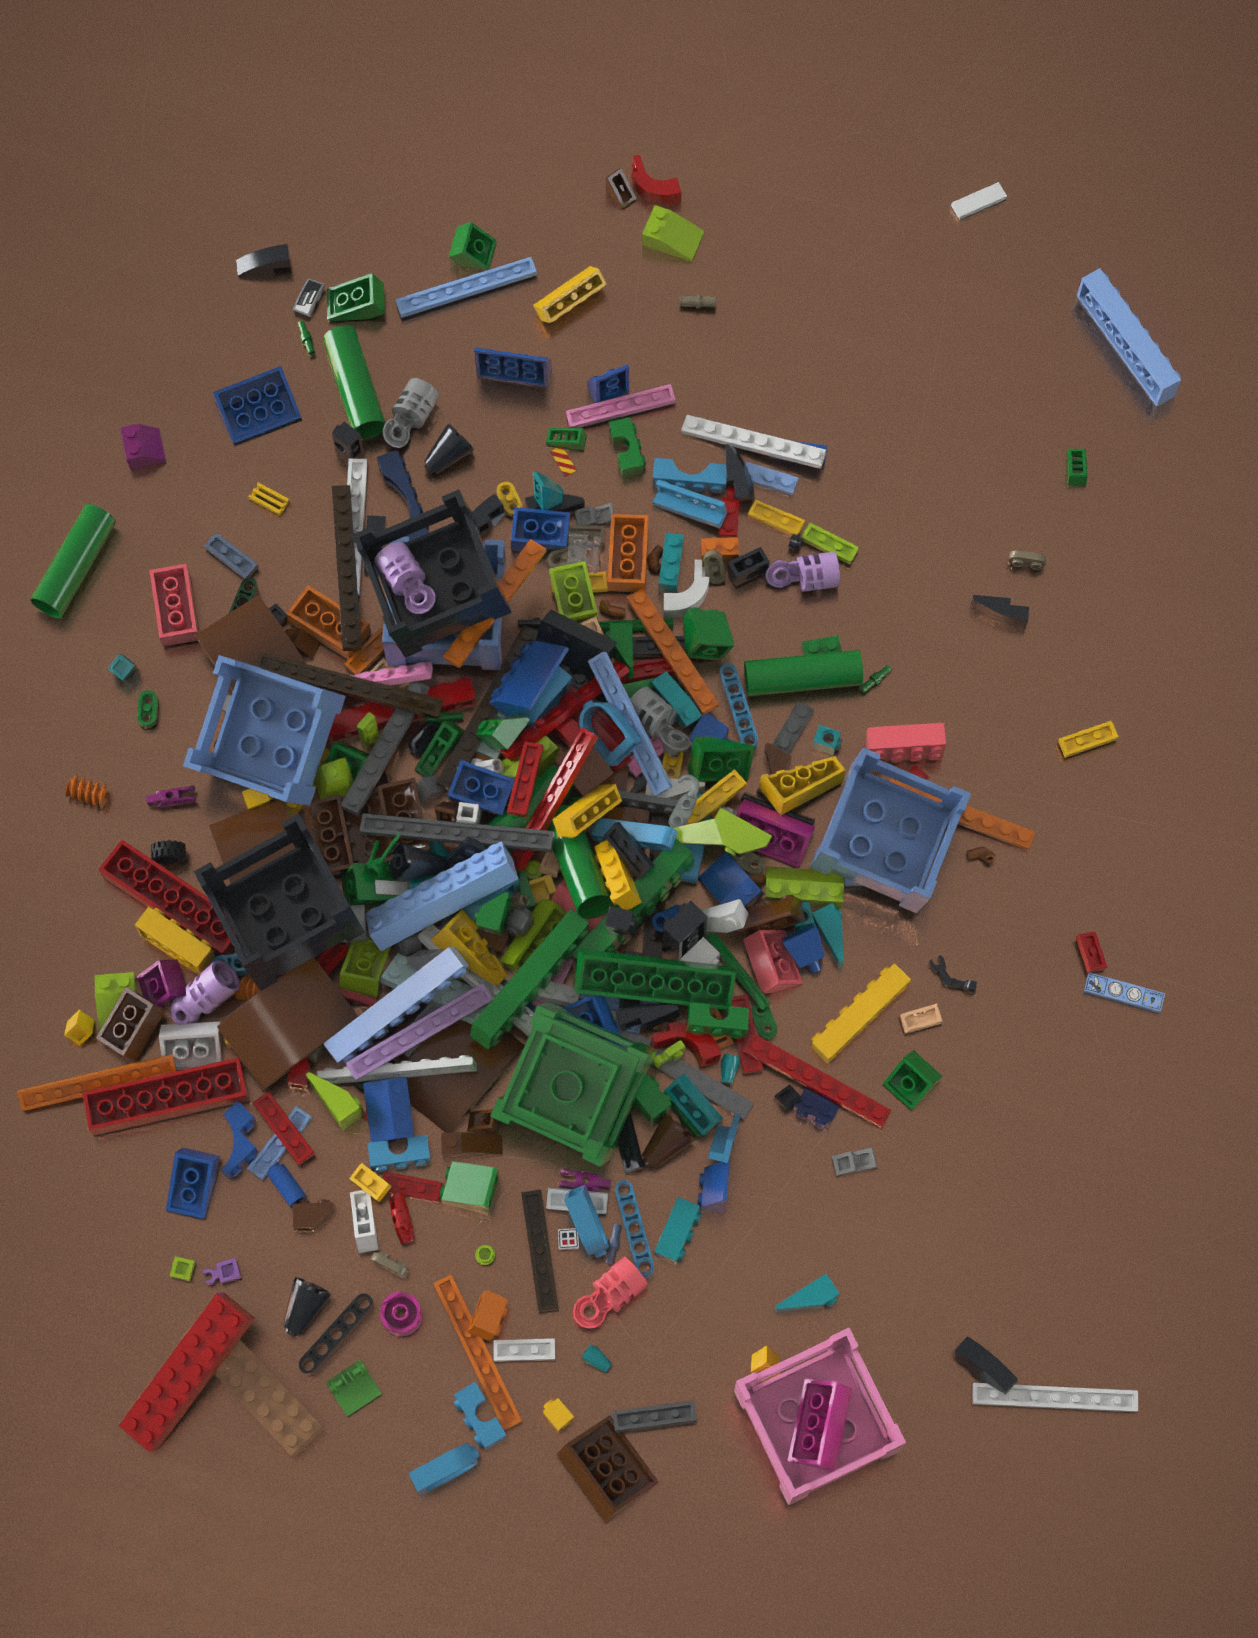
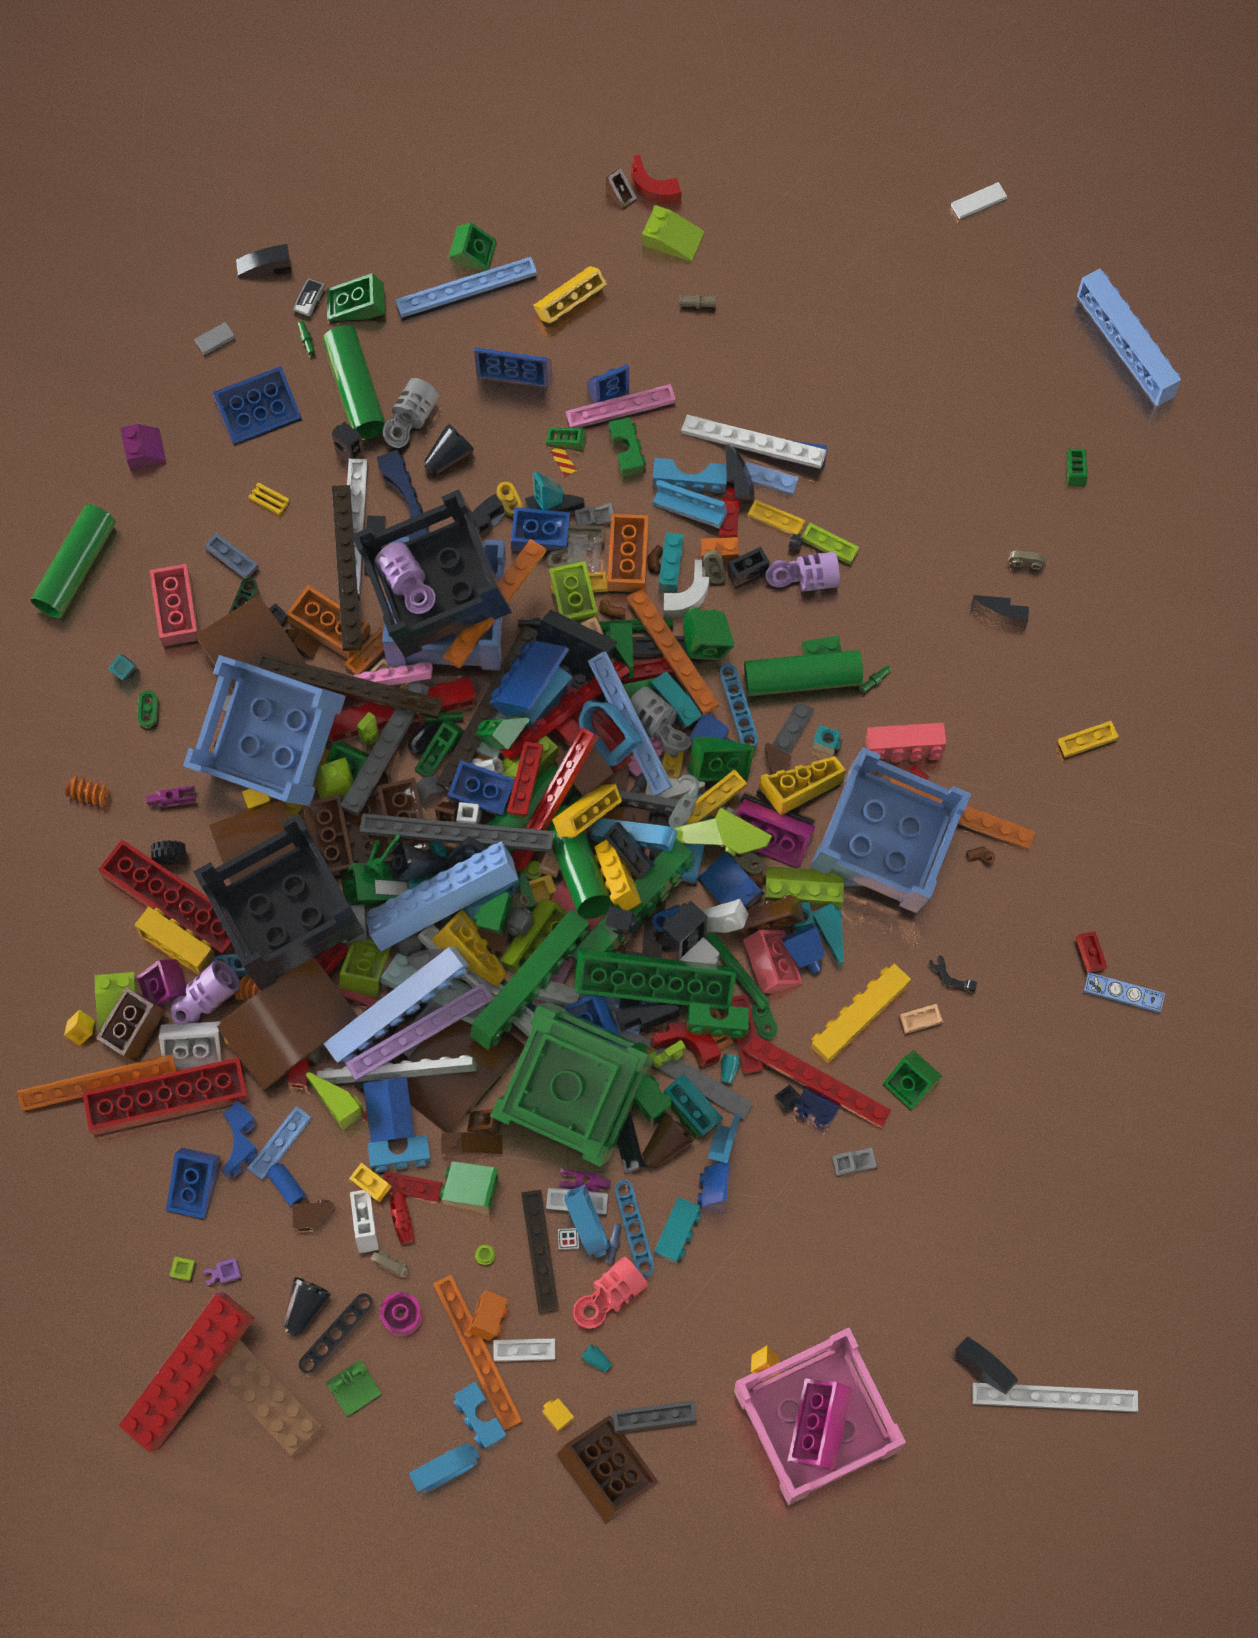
red tile [252,1091,315,1166] -> none
teal slope [775,1274,840,1313] -> none
none -> light grey tile [194,322,235,355]

